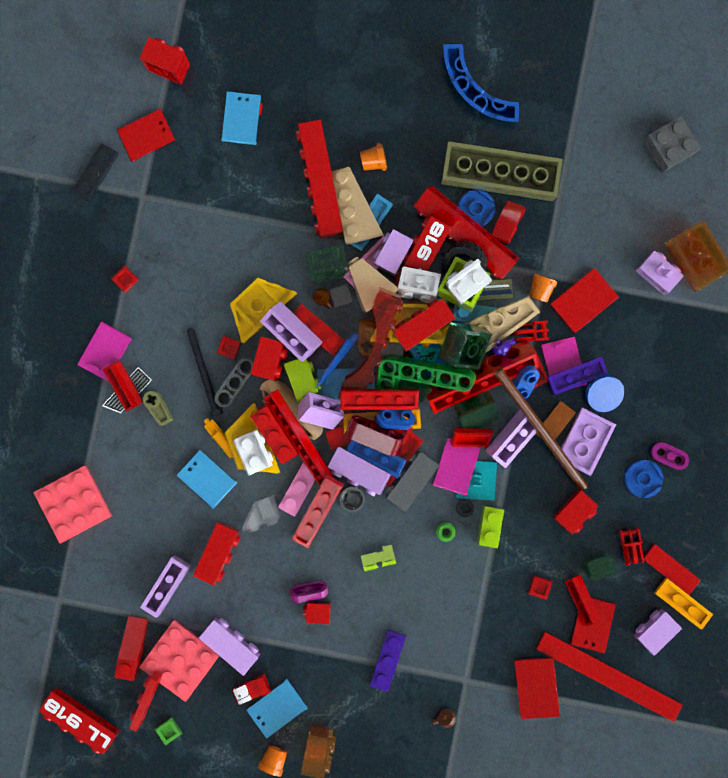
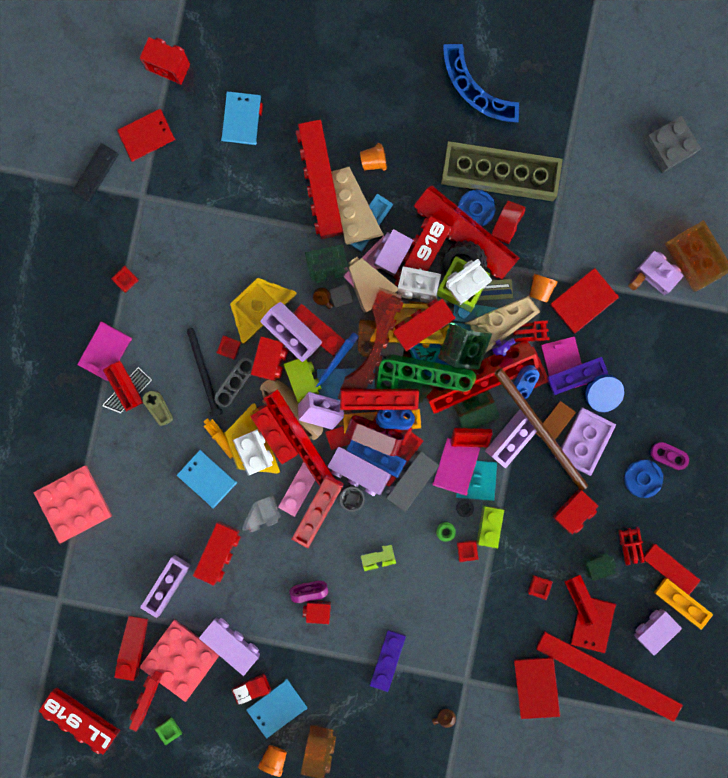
none -> red tile [457,540,479,562]
none -> dark orange tile [628,272,646,290]

